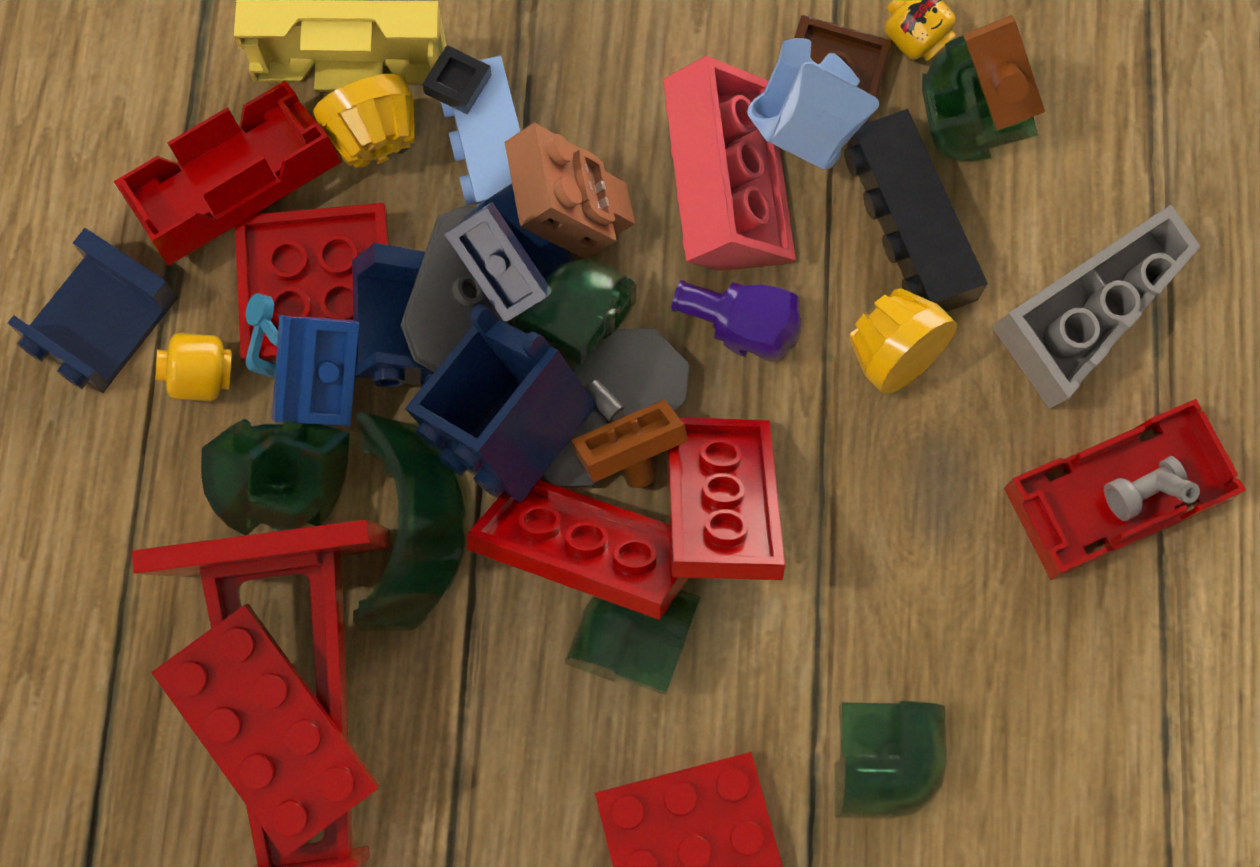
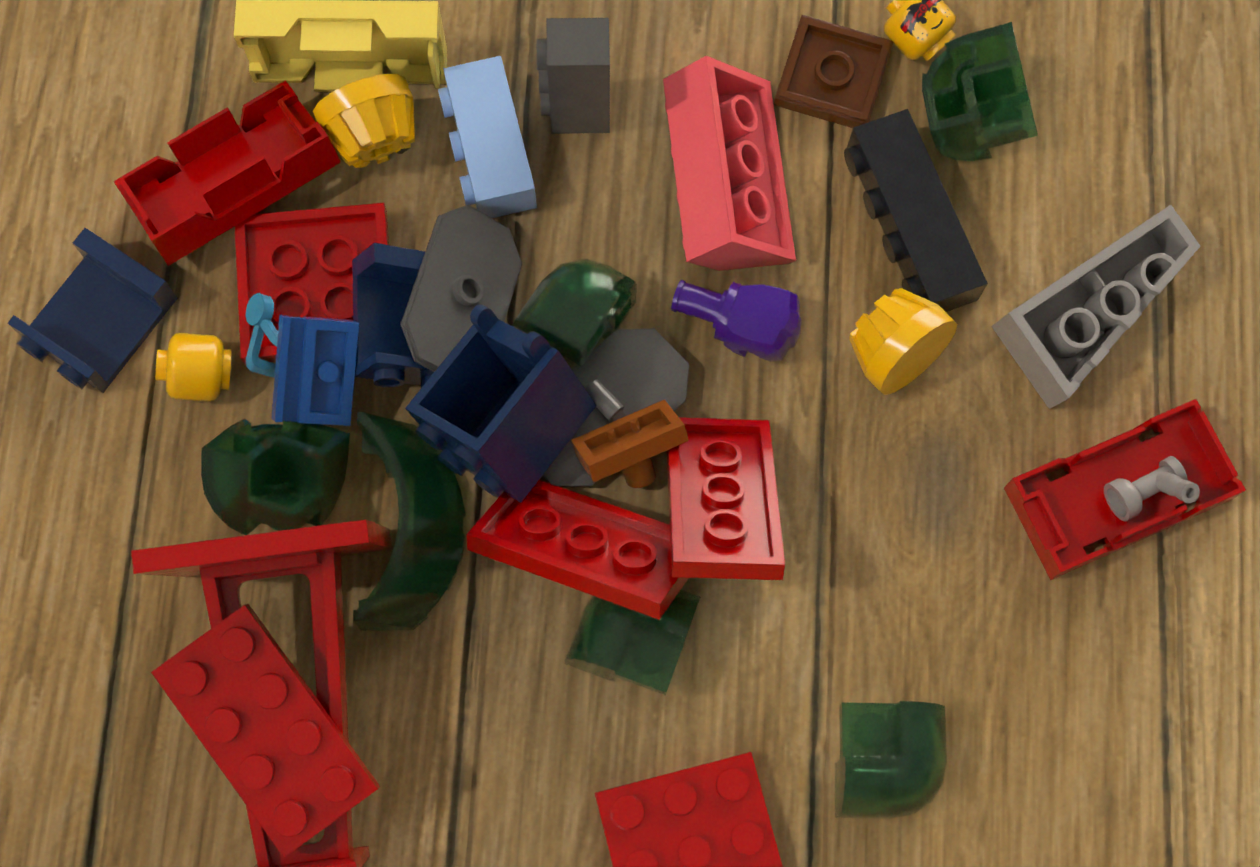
black tile [422,45,492,115] -> none
panel [444,183,576,323] -> none
nougat piece [504,122,635,259] -> none
light blue piece [747,38,879,169] -> none
dark orange tile [963,15,1045,131] -> none
none -> dark grey brick [536,18,610,134]

